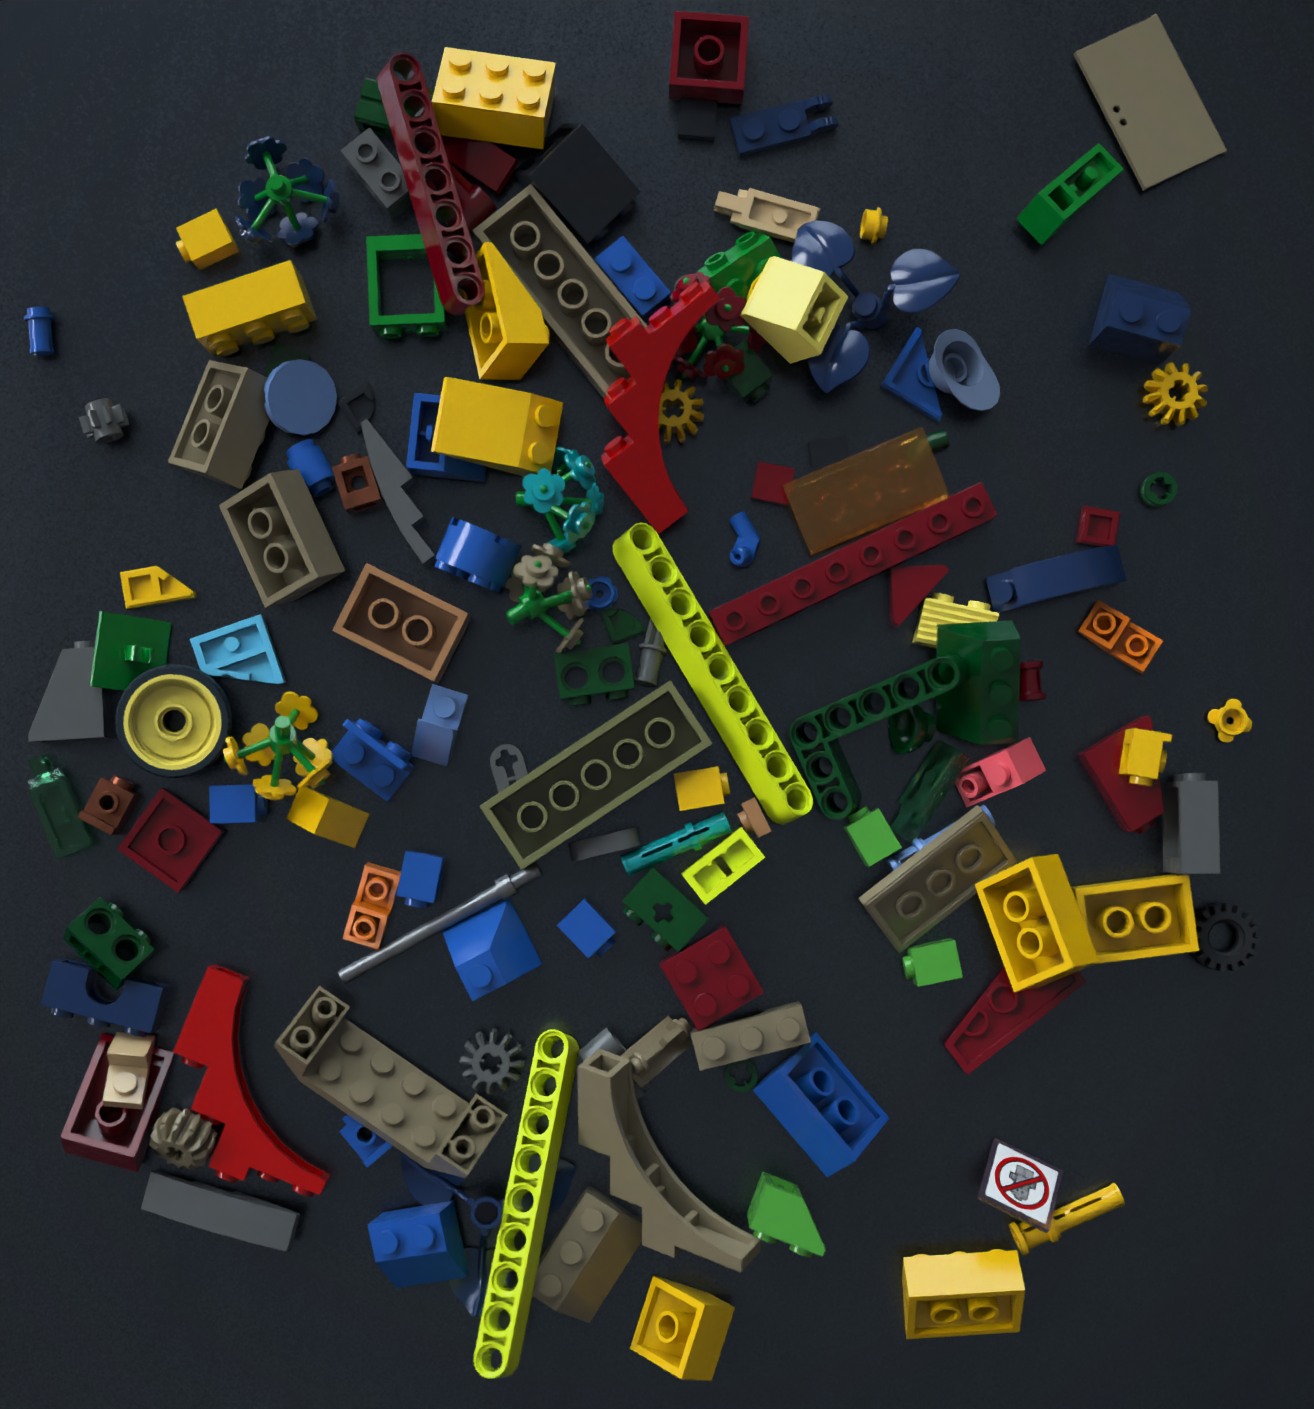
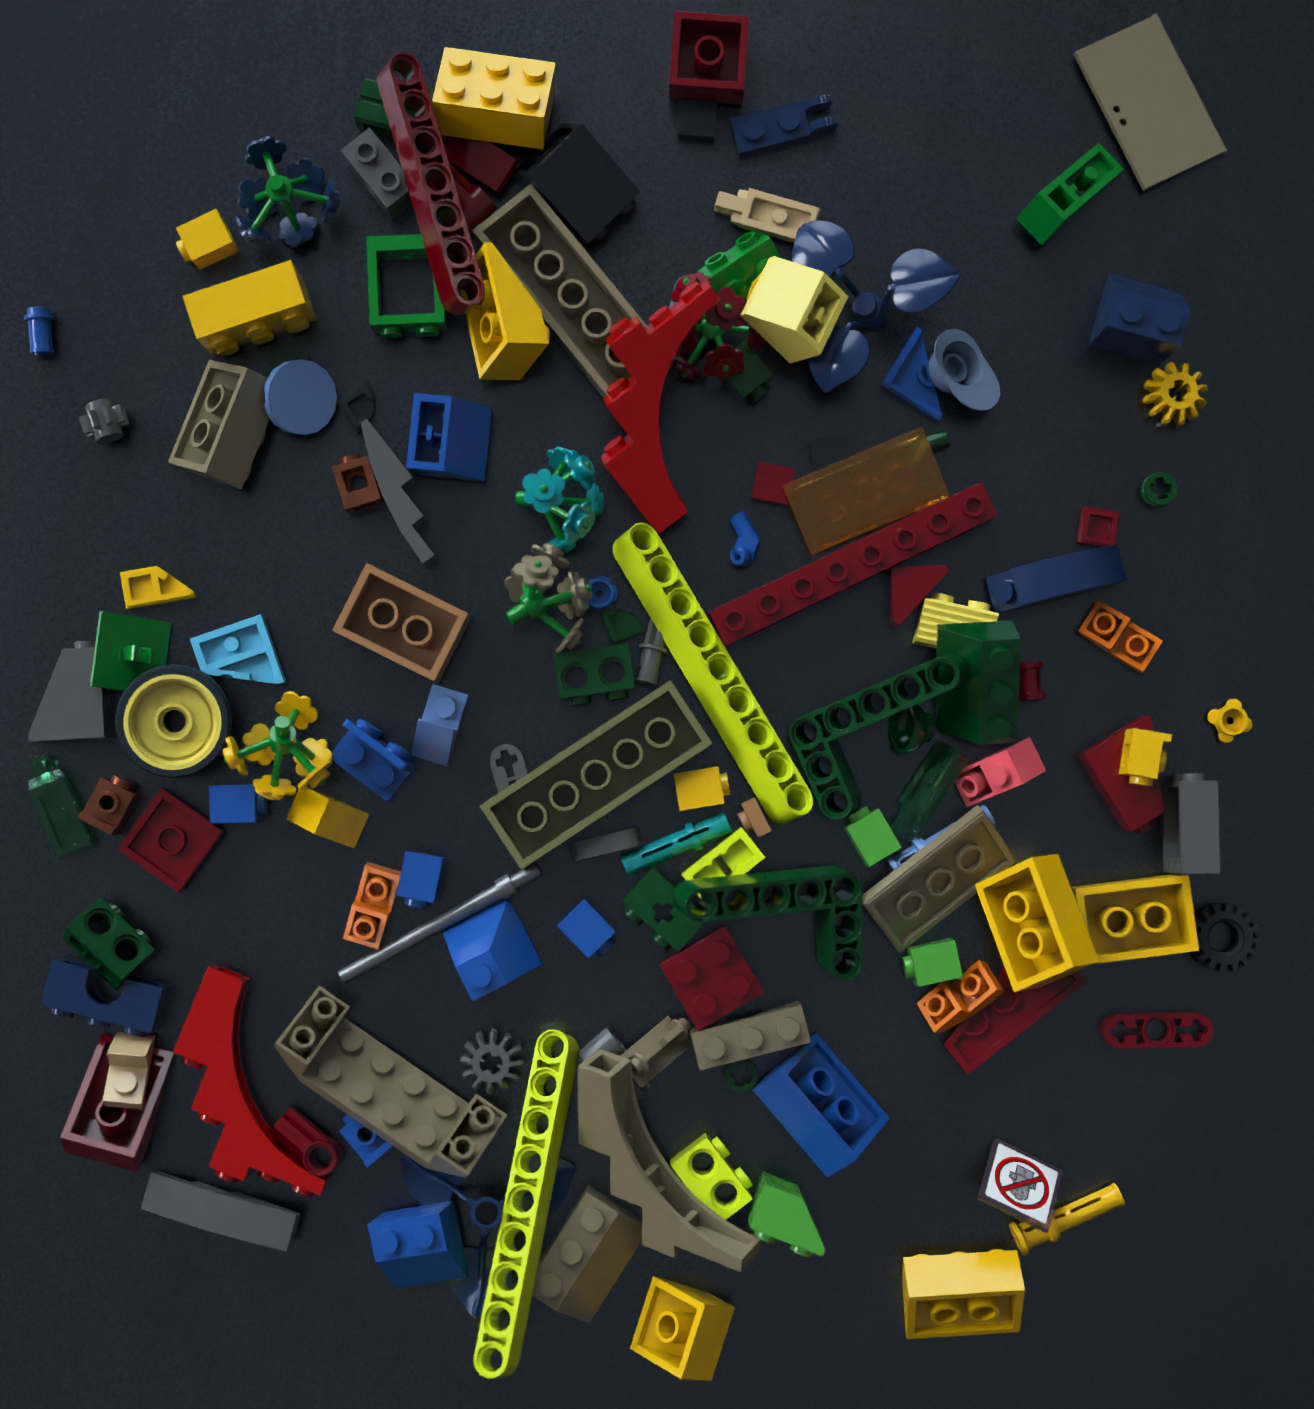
dark tan gear [149,1108,218,1170] -> none
dark tan brick [219,469,345,608] -> none
blue brick [286,439,335,497] -> none
yellow slope [431,377,564,477] -> none
blue brick [434,517,522,593] -> none
blue brick [594,236,671,324] -> none
yellow gear [658,379,704,443] -> none
yellow plate [860,207,888,245] -> none
none -> dark red piece [269,1106,345,1176]
none -> neon yellow brick [670,1132,753,1220]
none -> dark green beam [673,865,863,981]
none -> orange slope [917,960,1005,1034]
none -> dark red beam [1100,1011,1214,1049]

